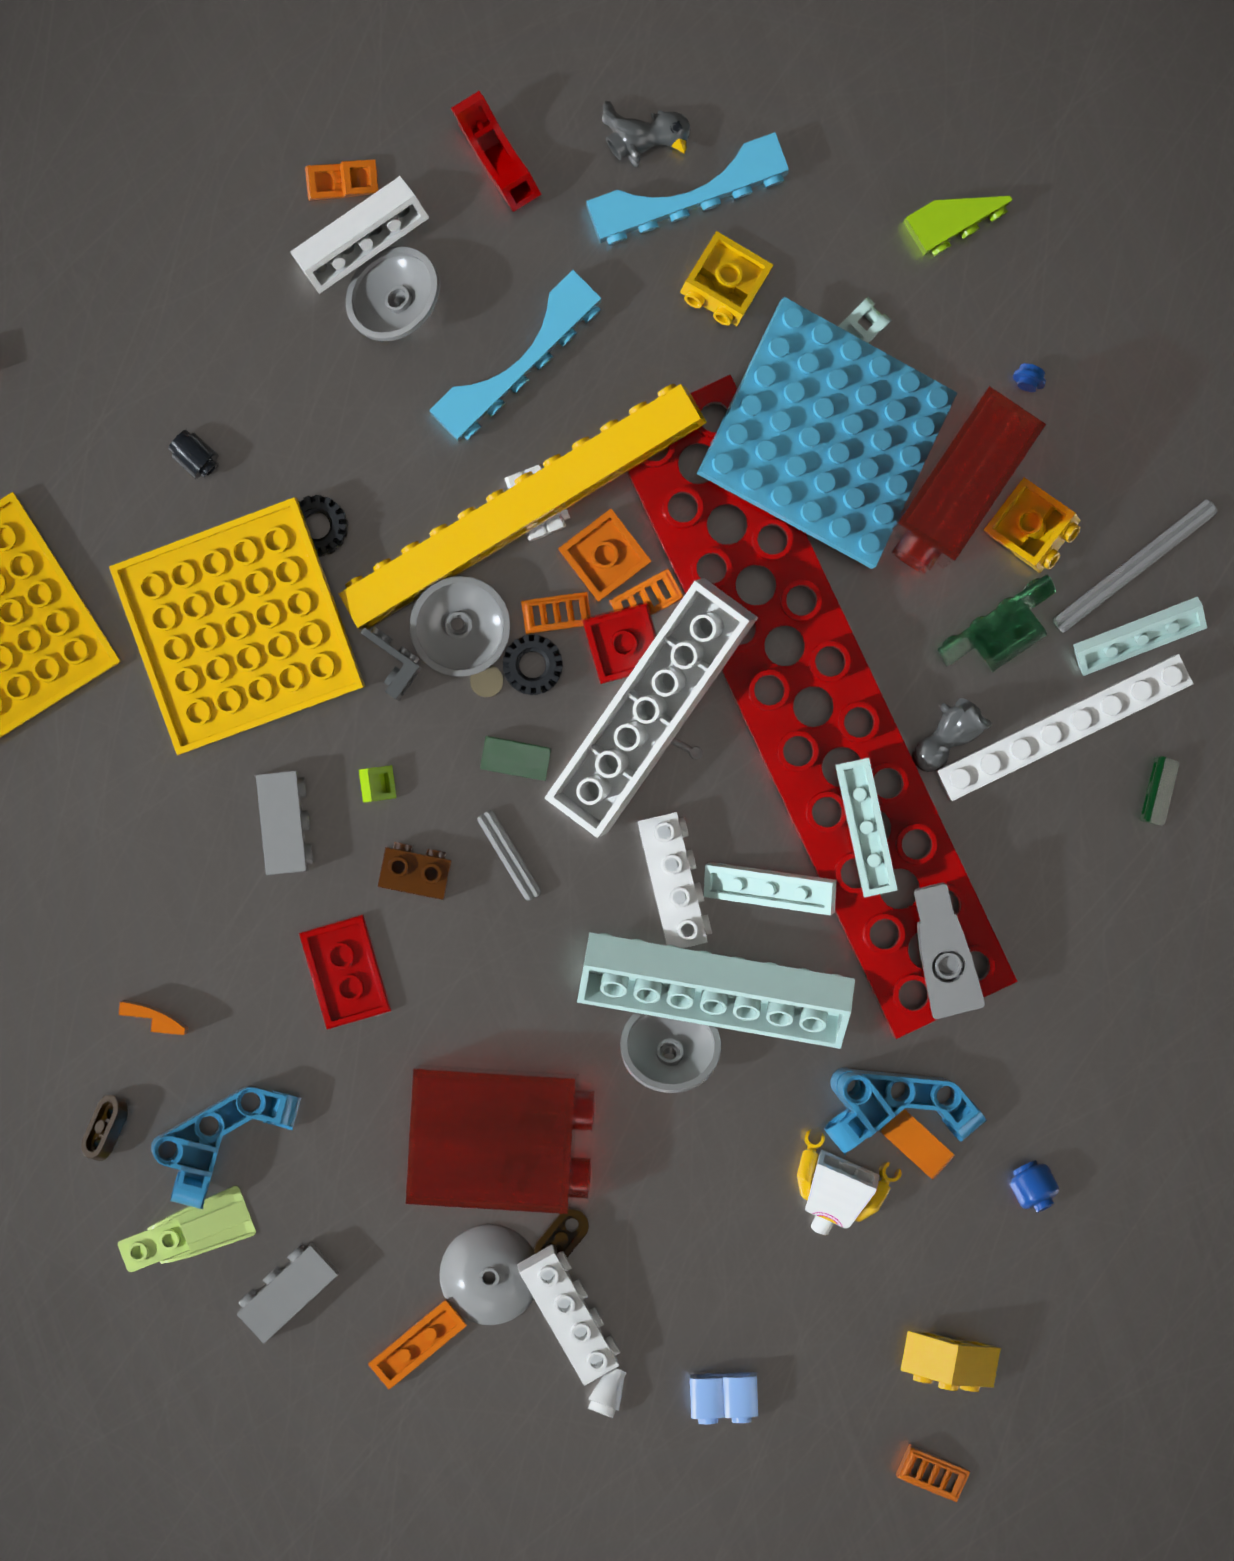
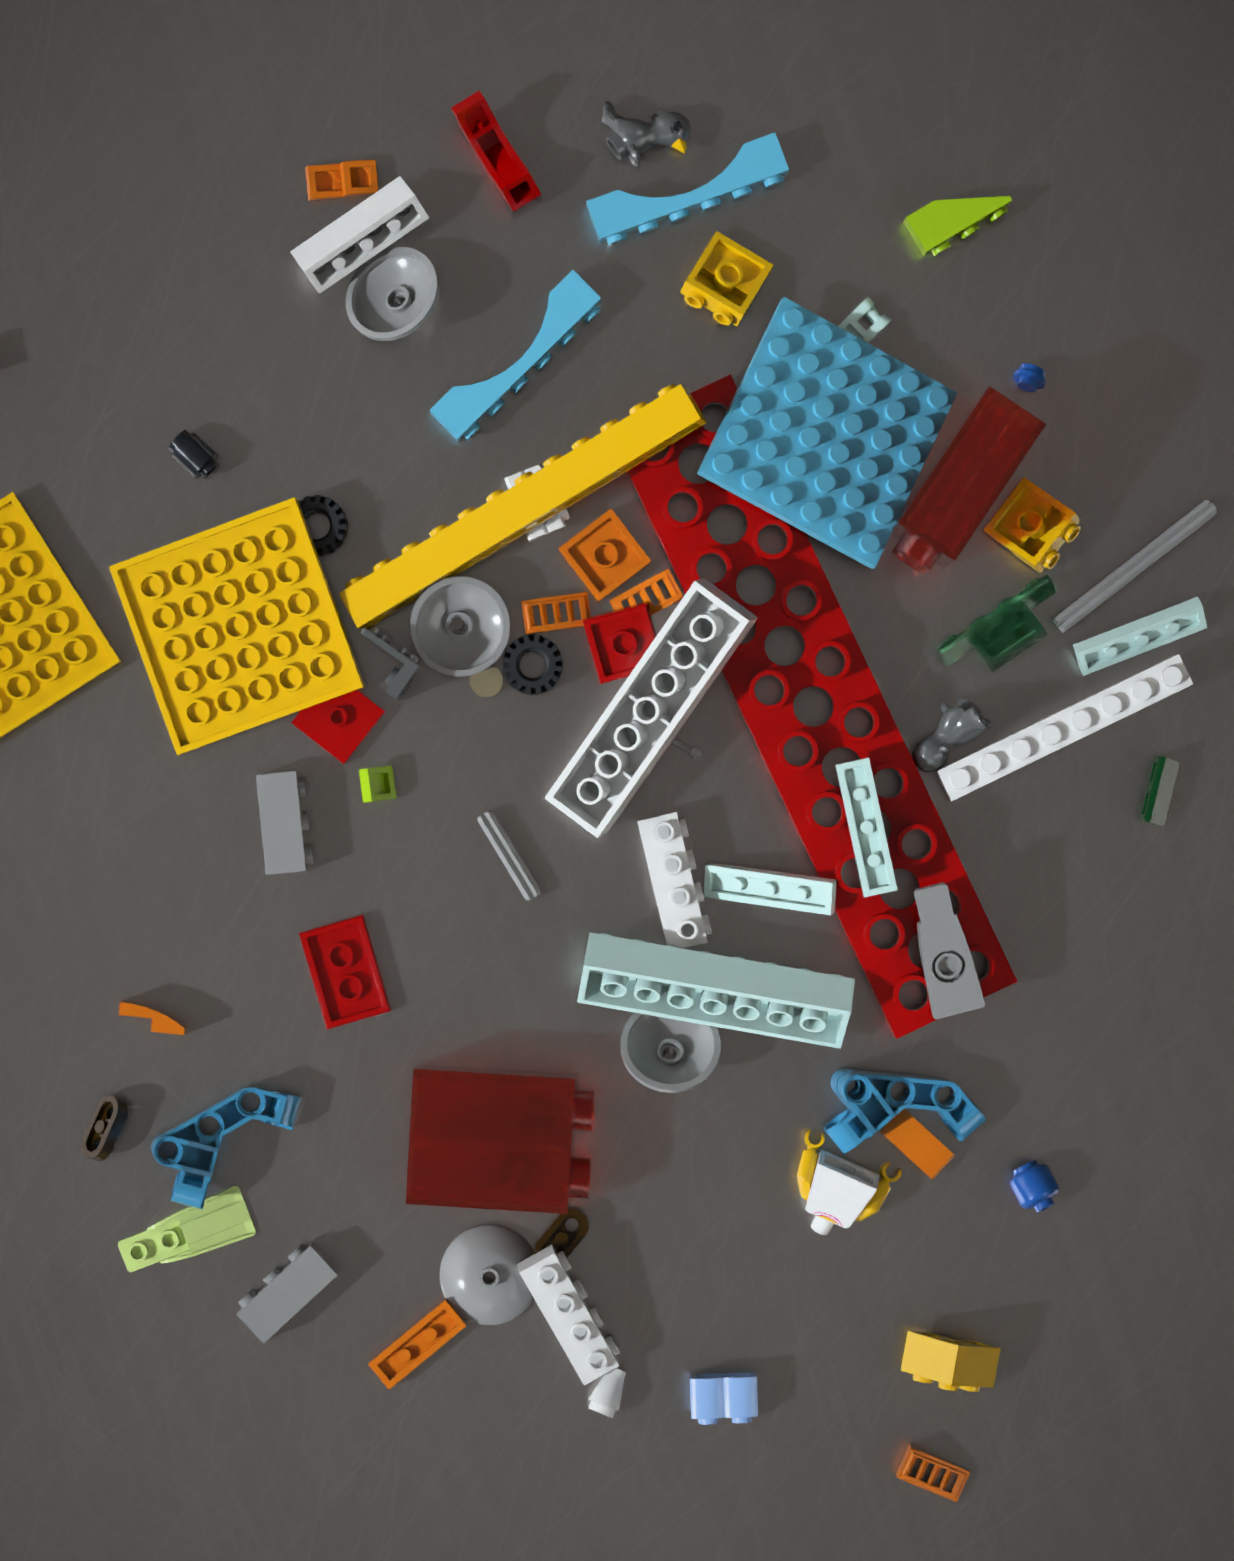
reddish brown brick [378,842,452,900] -> none
dark green slope [480,736,552,781] -> none
none -> red plate [291,690,385,764]

